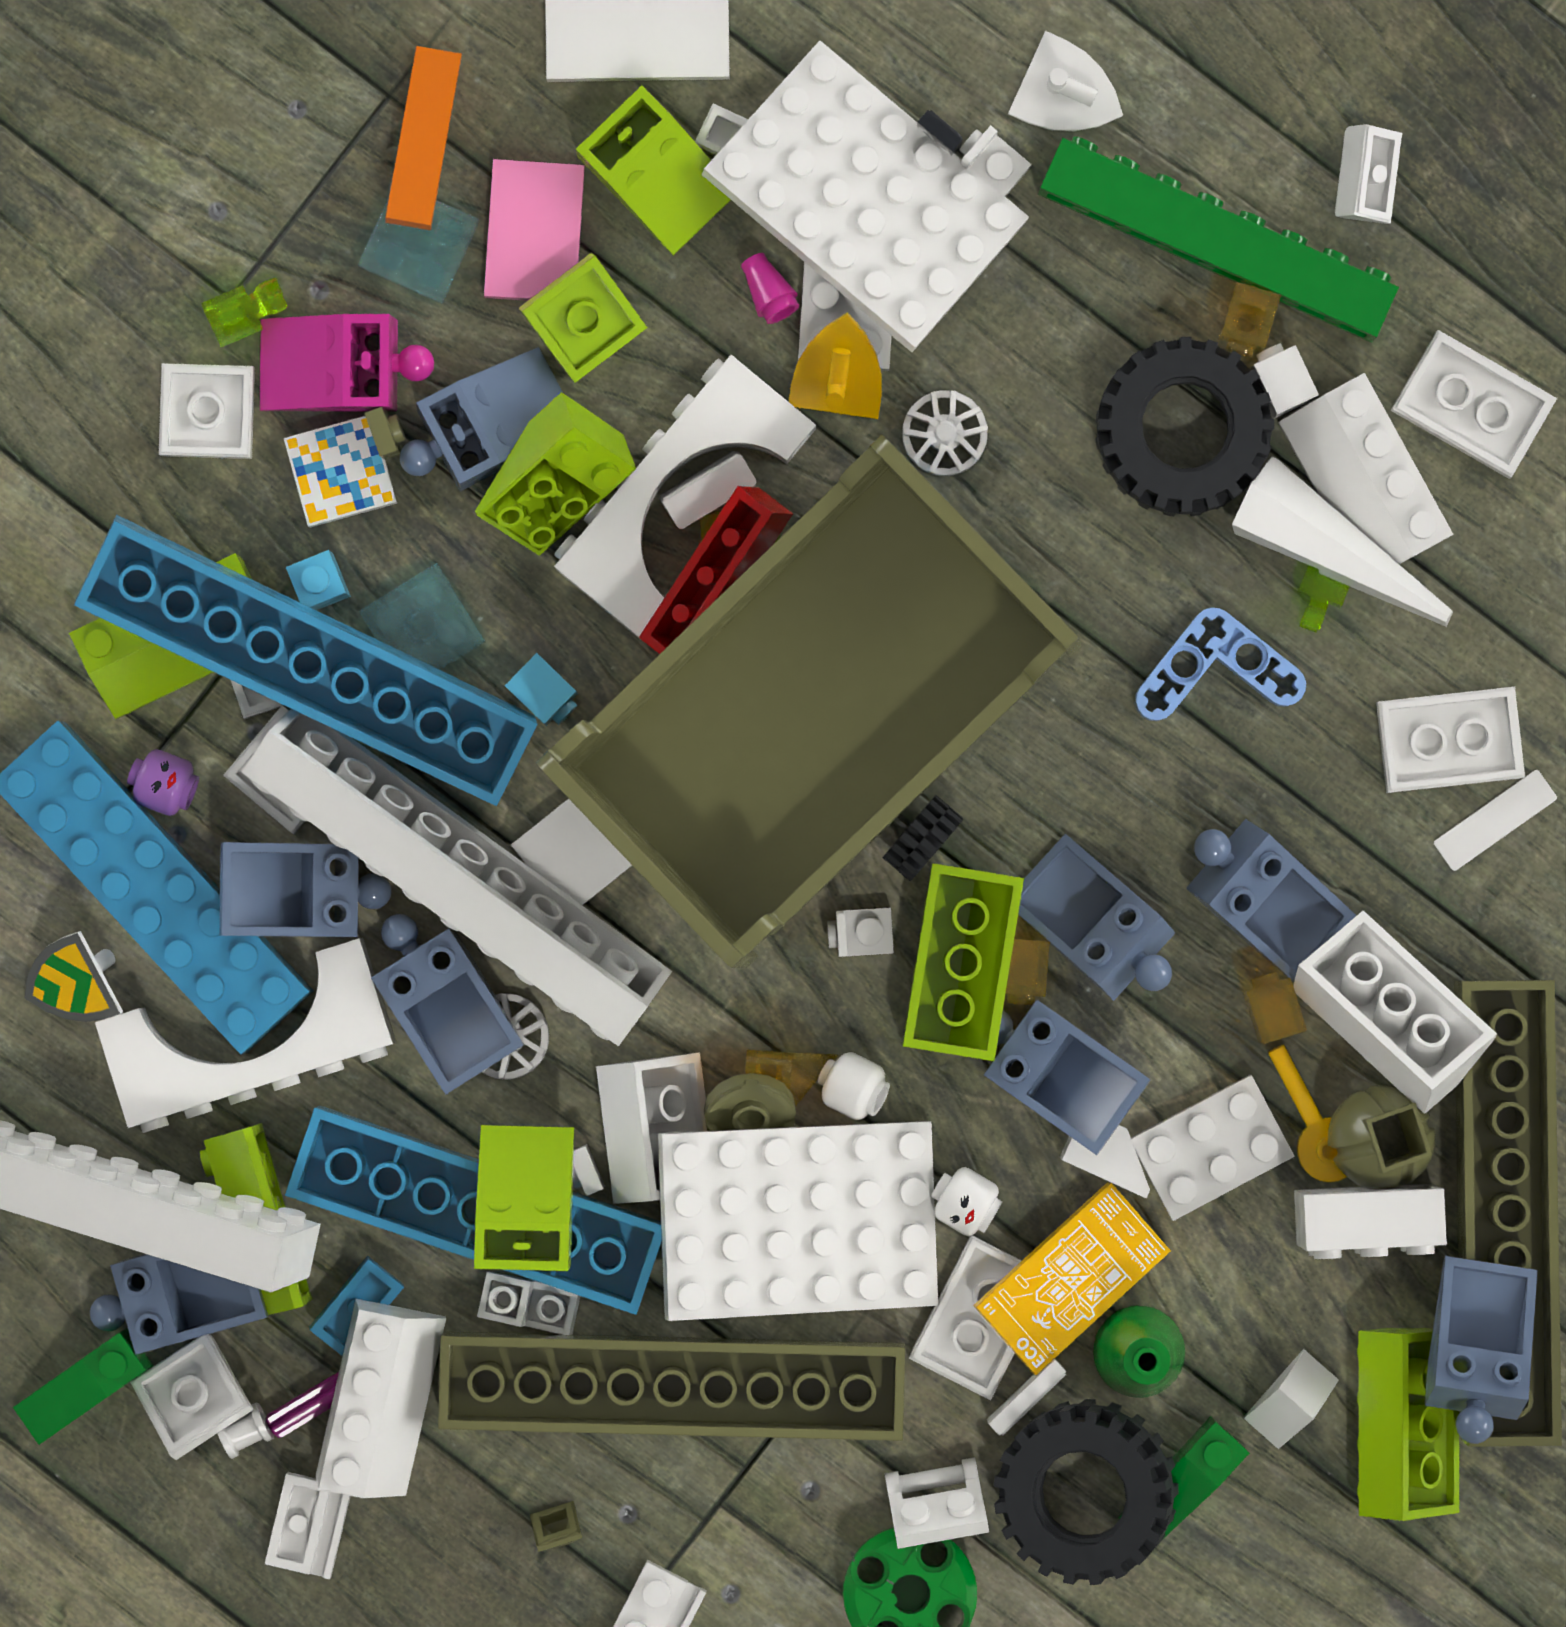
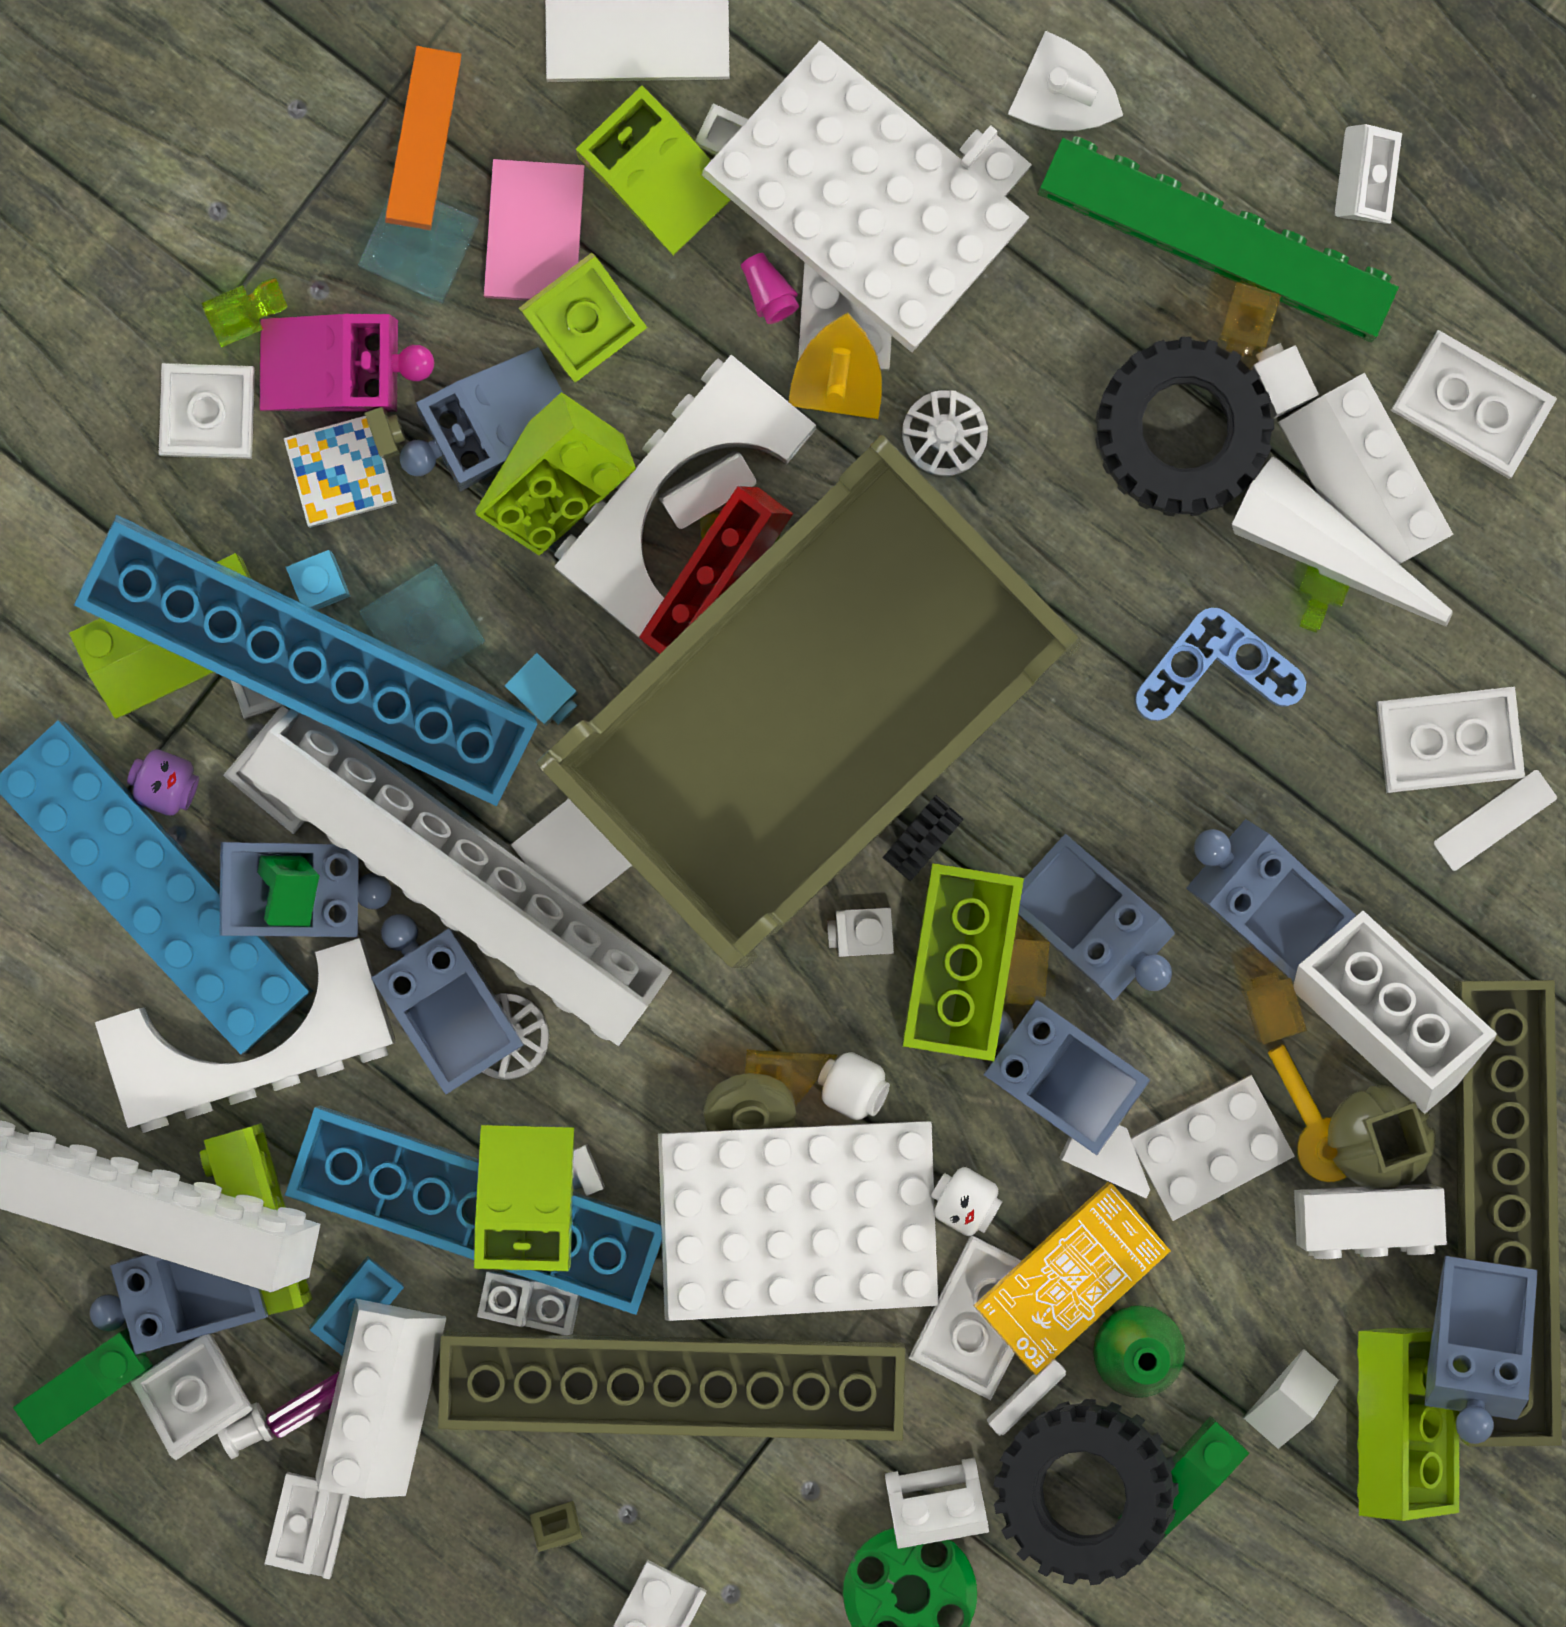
shield [24,931,123,1022] -> none
white slope [596,1052,707,1204] -> none
black tile [917,110,963,156] -> none
none -> green panel [257,855,320,926]

